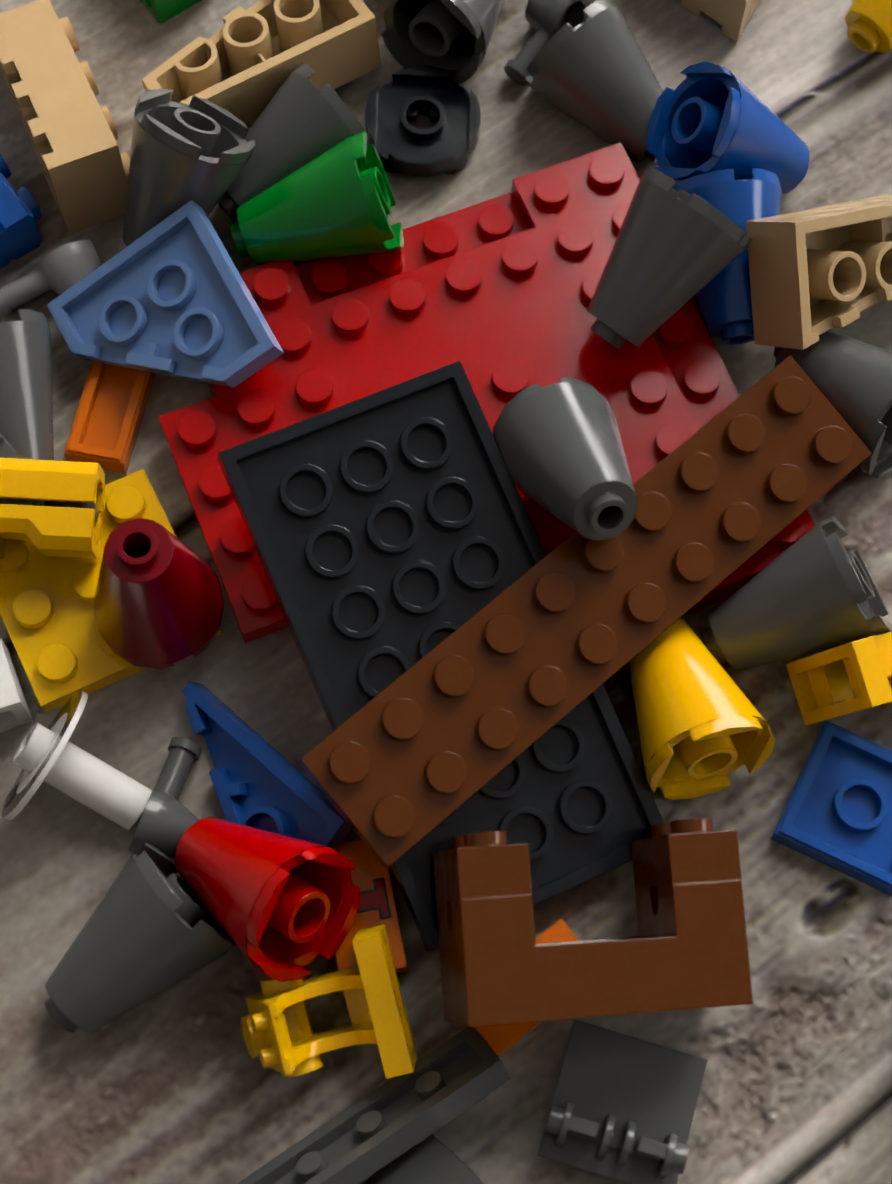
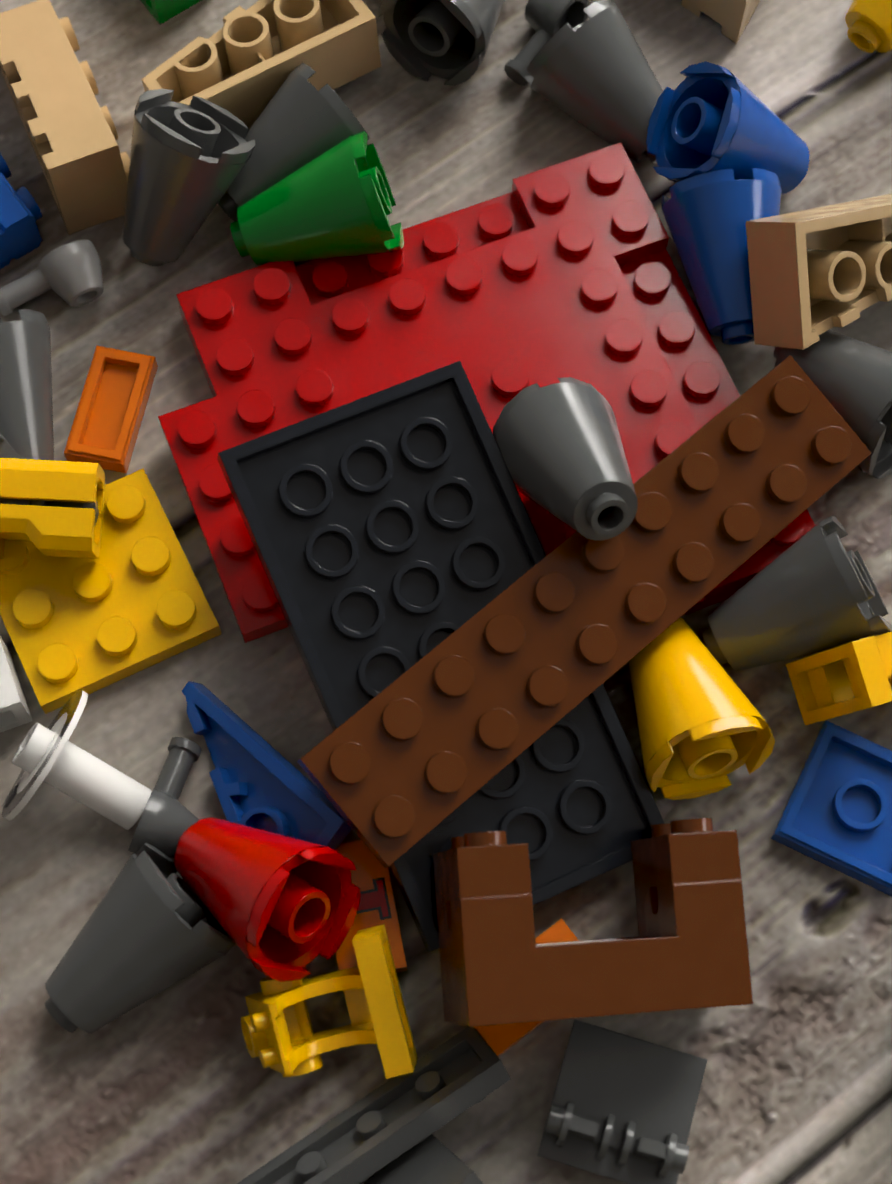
medium blue plate [47,200,284,388] -> none
dark red cone [94,518,224,669] -> none
black plate [365,66,481,177] -> none
dark grey cone [587,167,752,350] -> none

